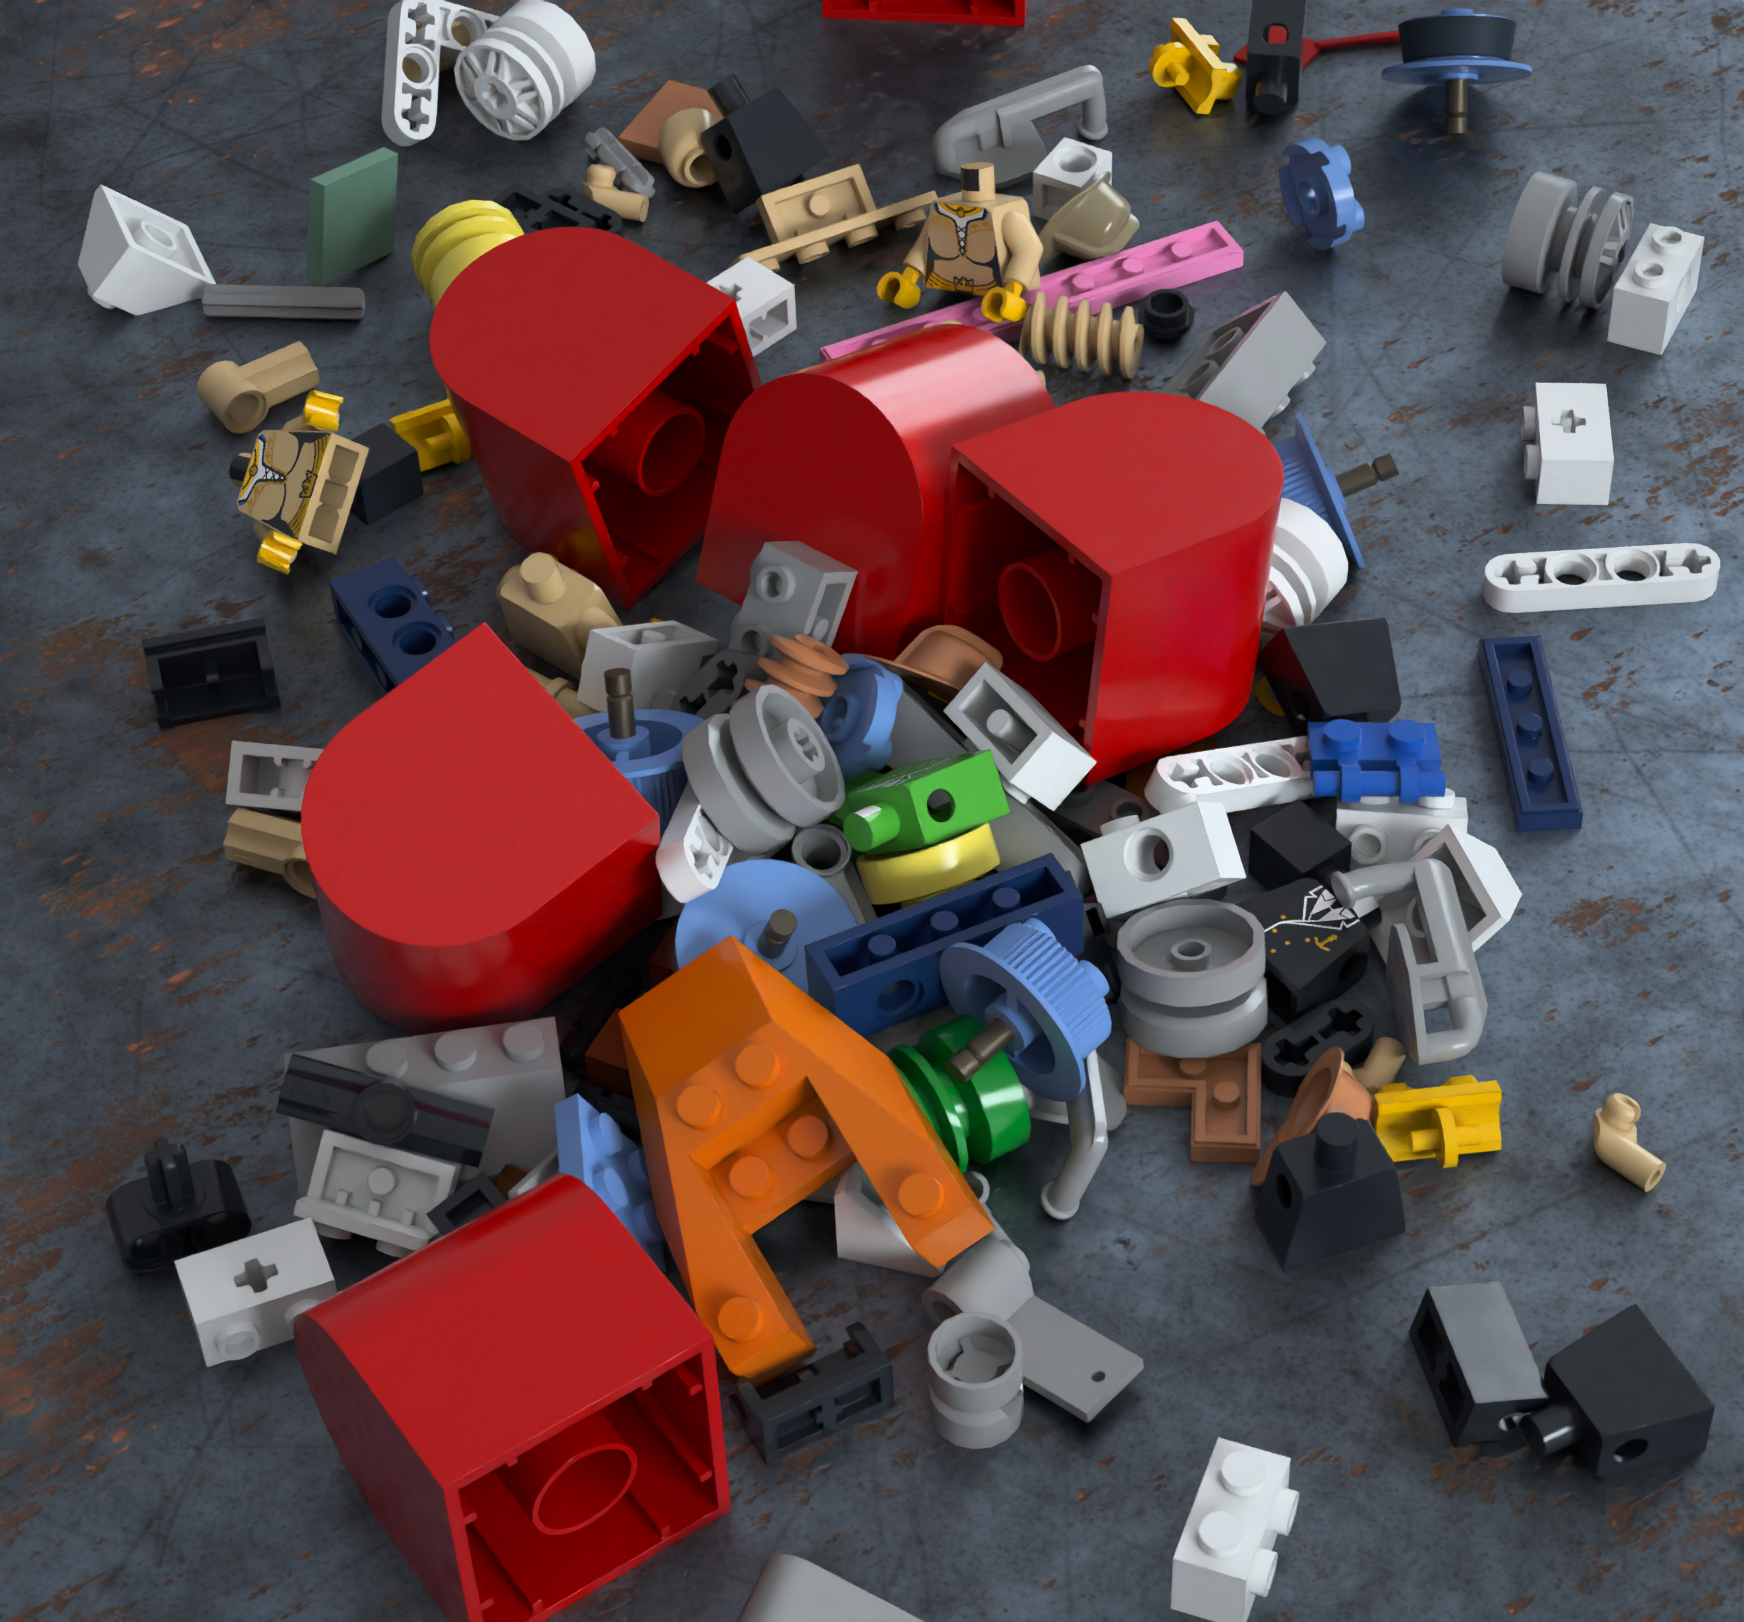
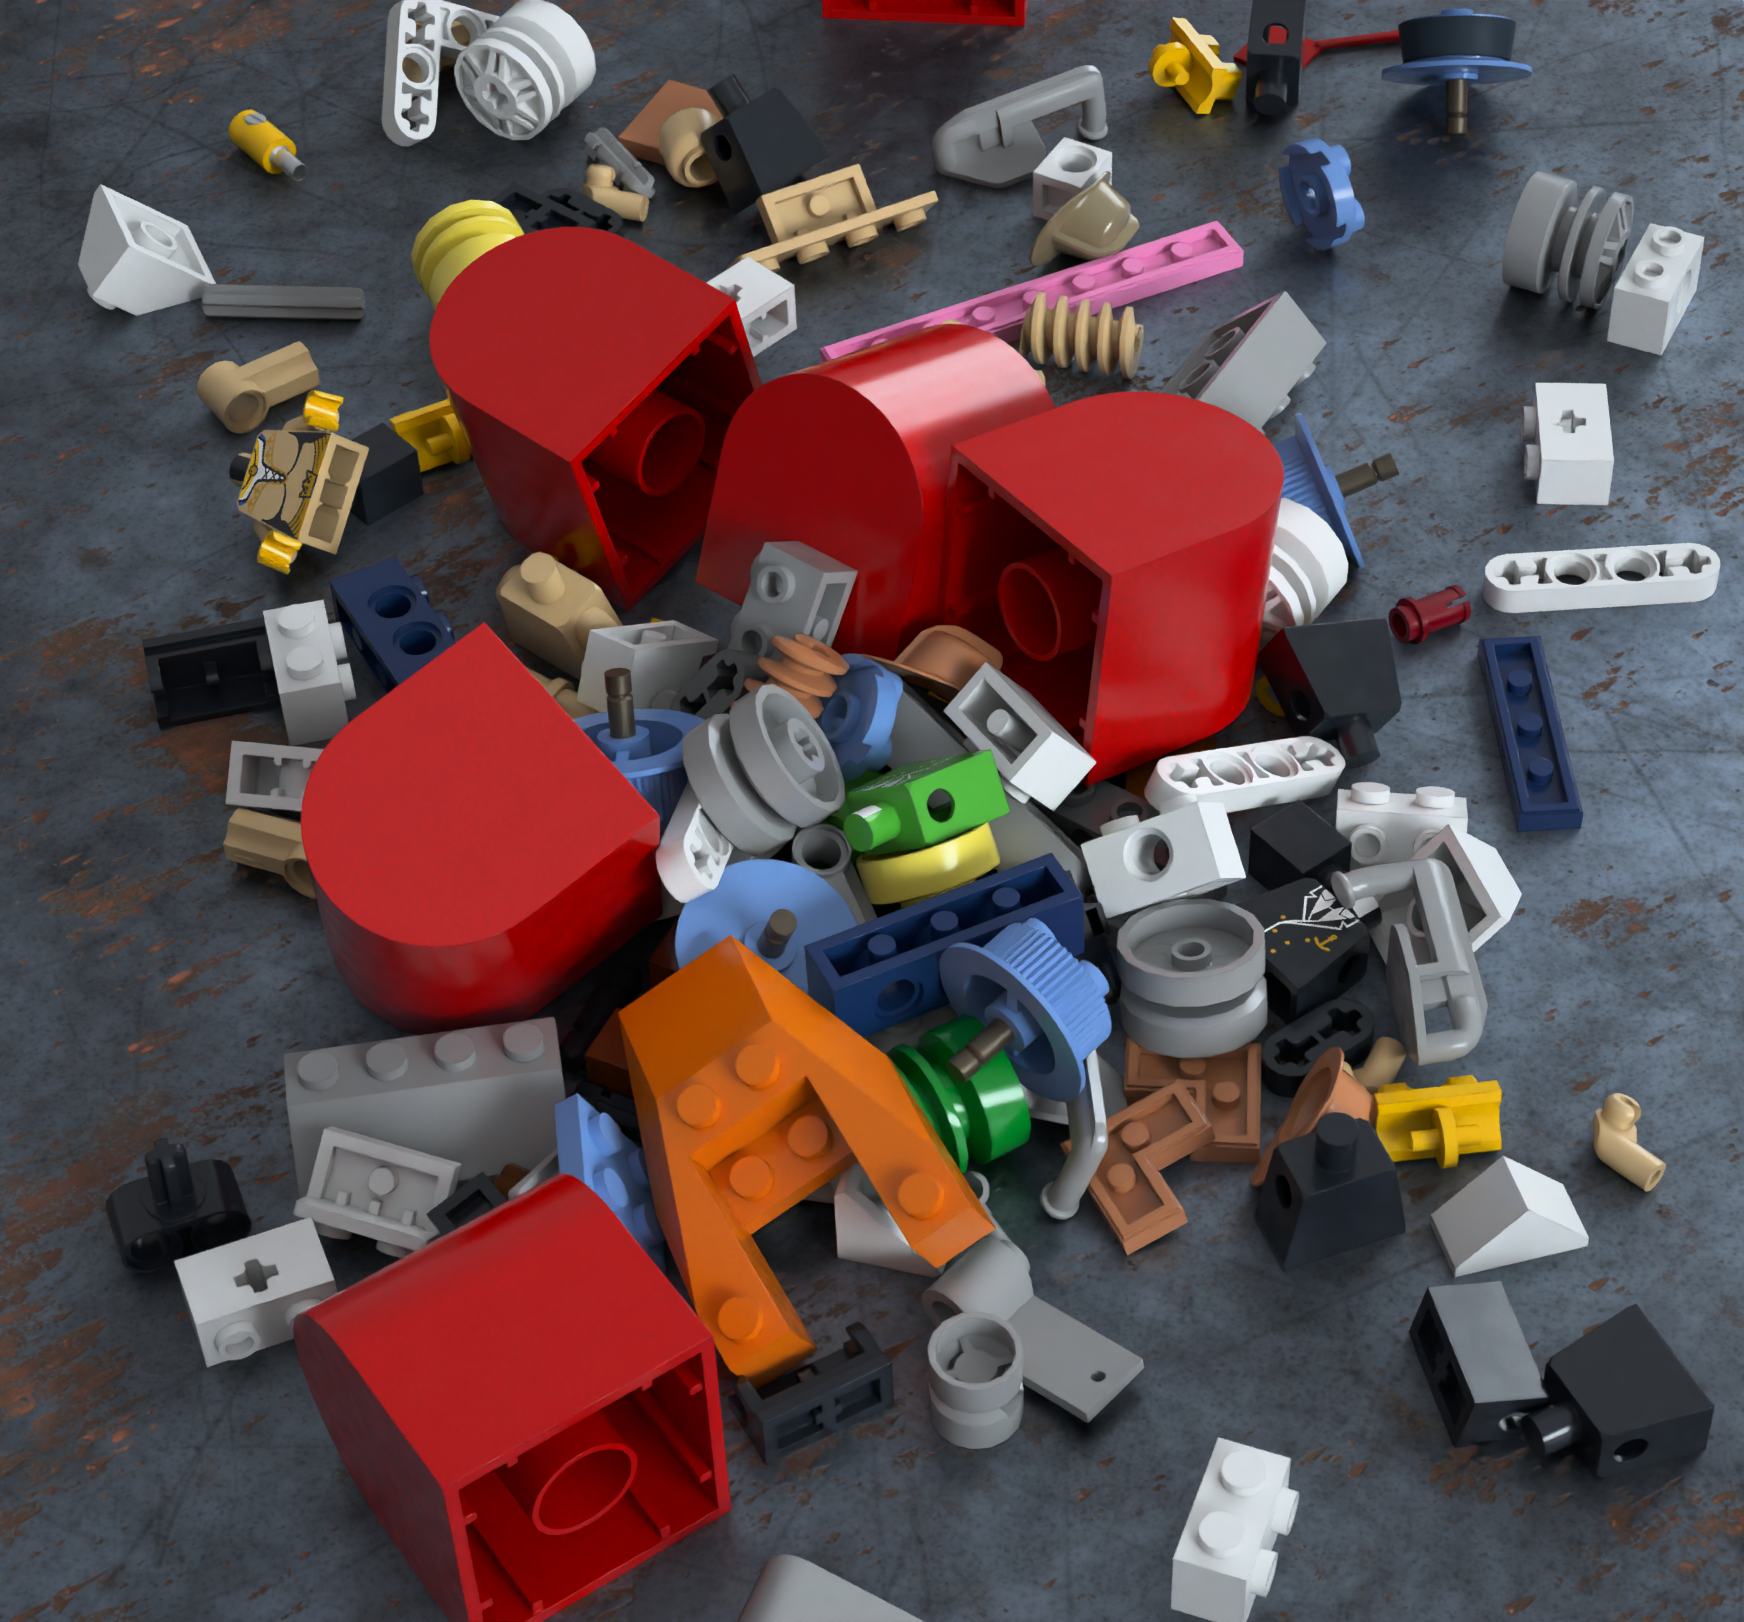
black piece [276,1053,495,1168] -> none
sand green tile [306,147,398,286] -> none
torso [877,162,1043,323] -> none
black plate [1138,289,1194,340] -> none
blue plate [1306,719,1446,803] -> none
none -> yellow piece [228,110,308,181]
none -> white brick [263,600,356,746]
none -> nougat tile [1060,1078,1216,1256]
none -> dark red pin [1388,585,1471,645]
none -> white slope [1430,1156,1589,1277]

